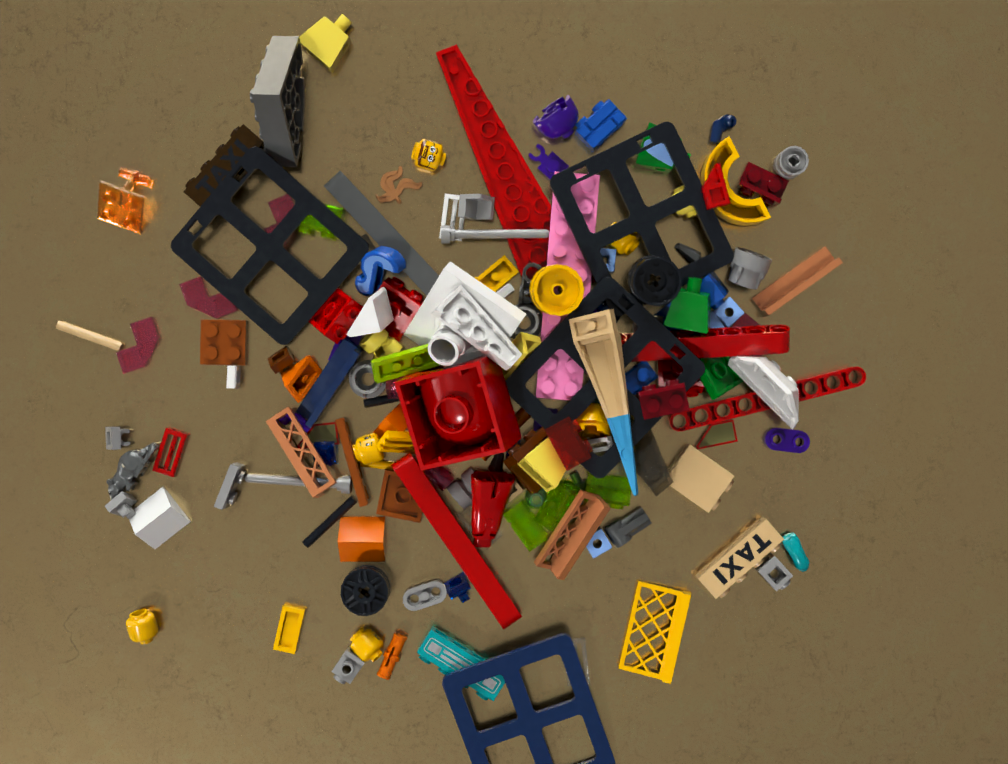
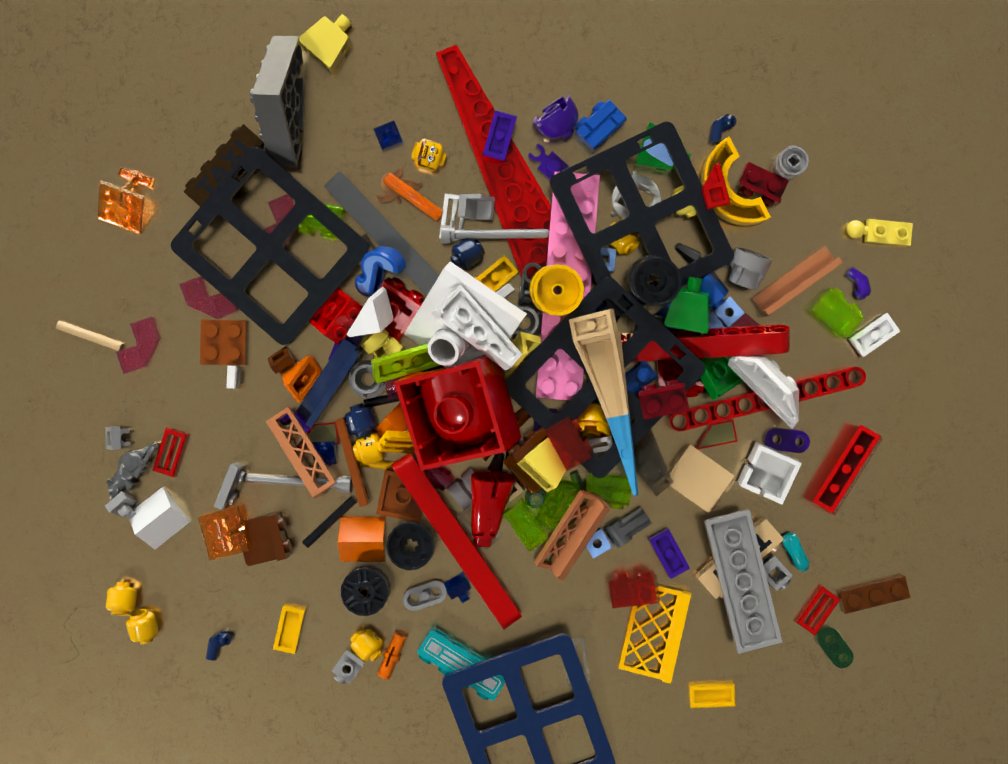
none -> yellow head [106,582,137,616]
none -> clear orange plate [198,506,250,560]
none -> dark blue arm [206,631,232,661]
none -> reddish brown bracket [236,512,292,566]
none -> dark blue head [345,403,377,438]
none -> clear blue tile [374,121,403,151]
none -> orange axle [384,173,443,220]
none -> black wheel [386,521,436,571]
none -> dark blue head [450,239,485,271]
none -> dark purple plate [483,110,517,162]
none -> clear red brick [609,571,660,608]
none -> white piece [611,171,661,220]
none -> dark purple plate [648,528,690,579]
none -> yellow tile [689,682,736,708]
none -> light grey plate [704,509,782,654]
none -> white piece [737,441,802,505]
none -> red tile [795,585,841,636]
none -> clear neon green brick [809,288,865,339]
none -> red brick [812,425,883,516]
none -> clear green plate [816,626,854,668]
none -> reddish brown plate [838,575,911,614]
none -> dark purple arm [846,266,871,300]
none -> light yellow plate [847,219,913,247]
none -> white plate [849,313,900,357]

